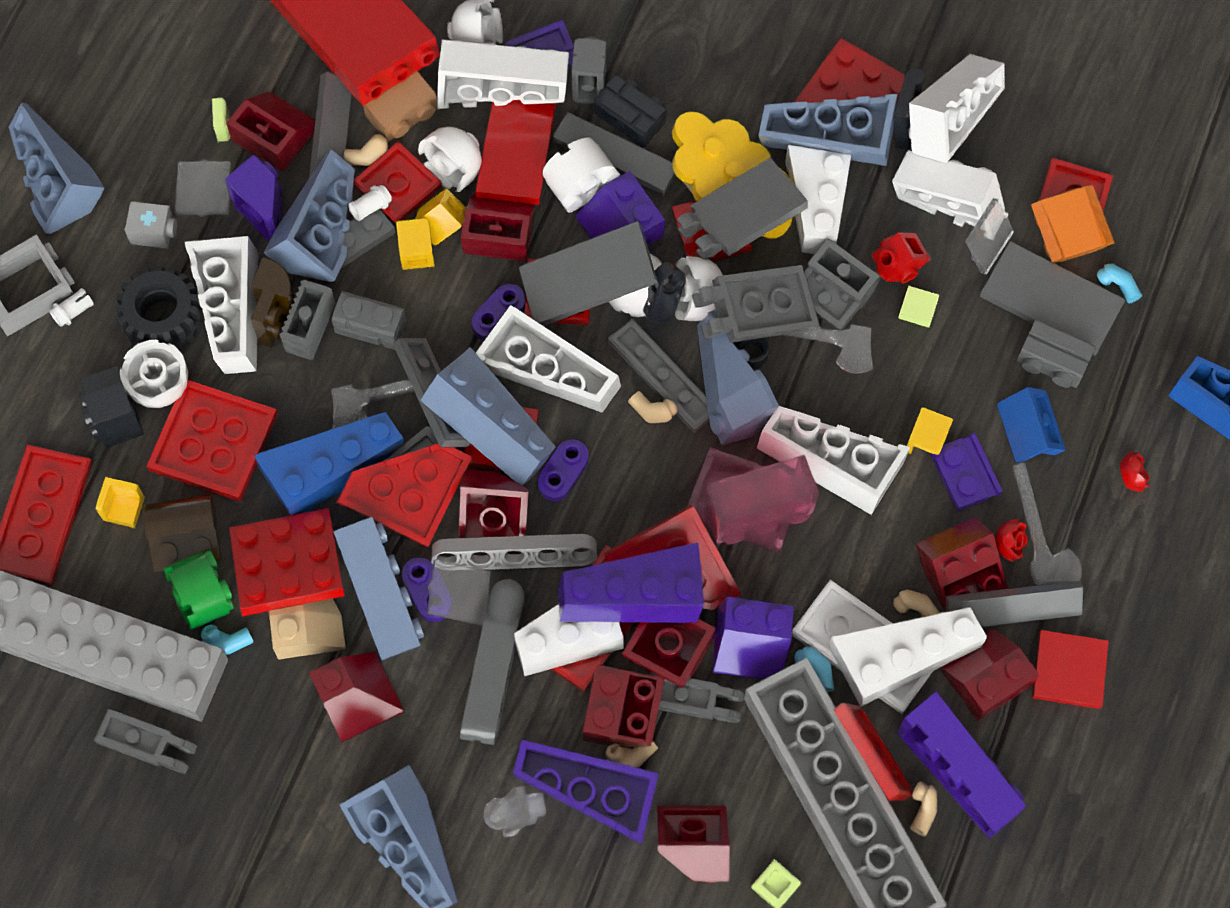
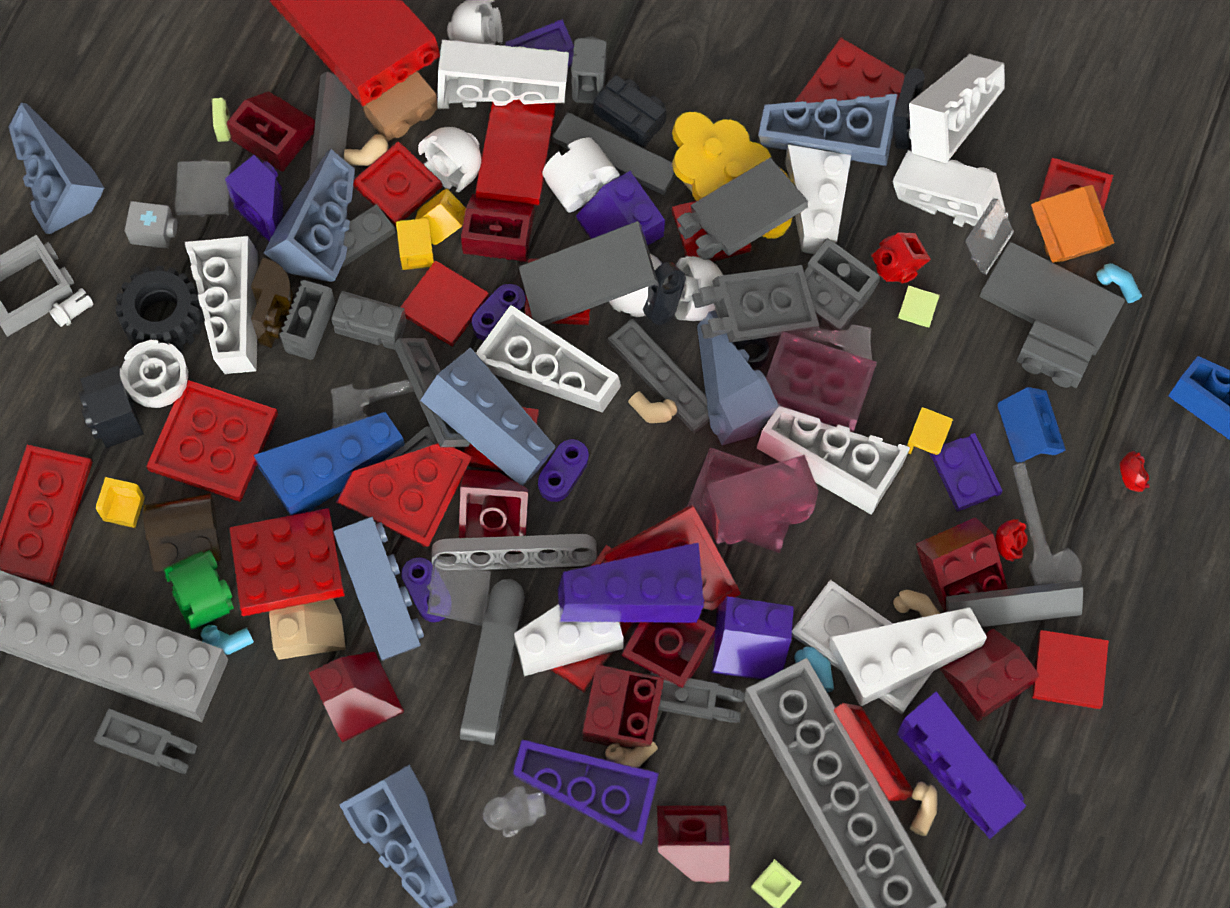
white pin [349,185,392,221] -> none
none -> red tile [401,260,489,347]
none -> clear pink brick [766,331,877,433]

